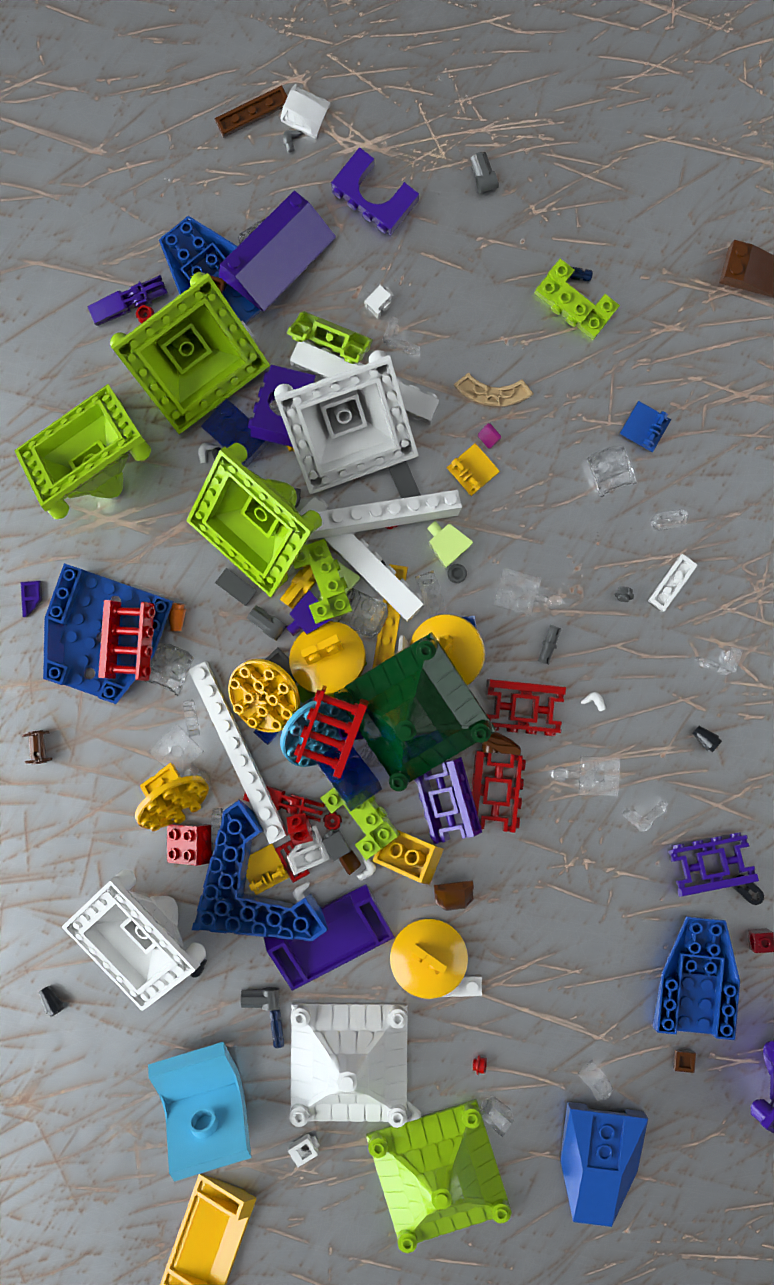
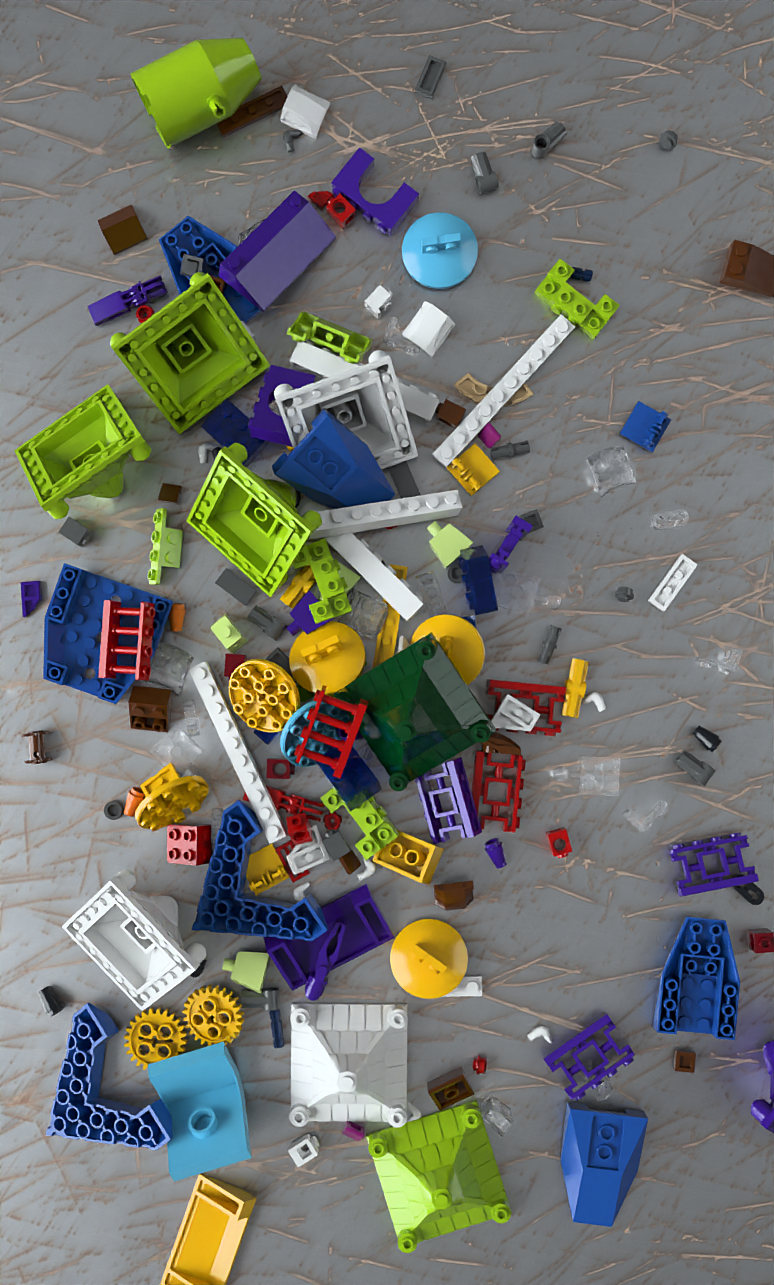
none -> blue wedge [46,1003,173,1150]
none -> dark grey brick [58,517,92,547]
none -> reddish brown slope [98,204,148,255]
none -> dark grey tile [104,800,124,820]
none -> orange cone [124,787,146,817]
none -> yellow gear [124,1006,188,1070]
none -> reddish brown slope [128,686,172,733]
none -> lime piece [130,38,262,149]
none -> lime bracket [148,508,183,585]
none -> reddish brown slope [158,483,182,505]
none -> dark grey plate [180,254,203,277]
none -> yellow gear [182,984,245,1046]
none -> yellowish green torso [210,613,248,654]
none -> yellowish green torso [222,951,271,993]
none -> dark red brick [224,653,247,680]
none -> dark red brick [266,758,295,779]
none -> blue wedge [272,408,396,509]
none -> dark purple arm [305,919,346,1001]
none -> red tile [307,191,334,211]
none -> red brick [326,194,356,229]
none -> magenta slope [342,1121,365,1141]
none -> medium azure bracket [402,212,478,289]
none -> white slope [402,301,455,357]
none -> dark grey tile [415,55,447,99]
none -> reddish brown slope [427,1066,474,1110]
none -> white plate [432,314,575,468]
none -> reddish brown brick [435,399,466,429]
none -> clear blue brick [458,545,498,615]
none -> dark purple cone [484,838,507,869]
none -> dark purple fence [485,515,533,574]
none -> dark grey pin [490,440,530,460]
none -> white wing [490,694,540,731]
none -> dark grey plate [519,509,544,533]
none -> white animal [527,1026,553,1043]
none -> dark grey piece [531,121,567,159]
none -> dark purple fence [544,1014,635,1101]
none -> red brick [545,827,573,858]
none -> yellow piece [561,659,589,718]
none -> dark grey plate [659,130,678,149]
none -> dark grey piece [674,750,716,786]

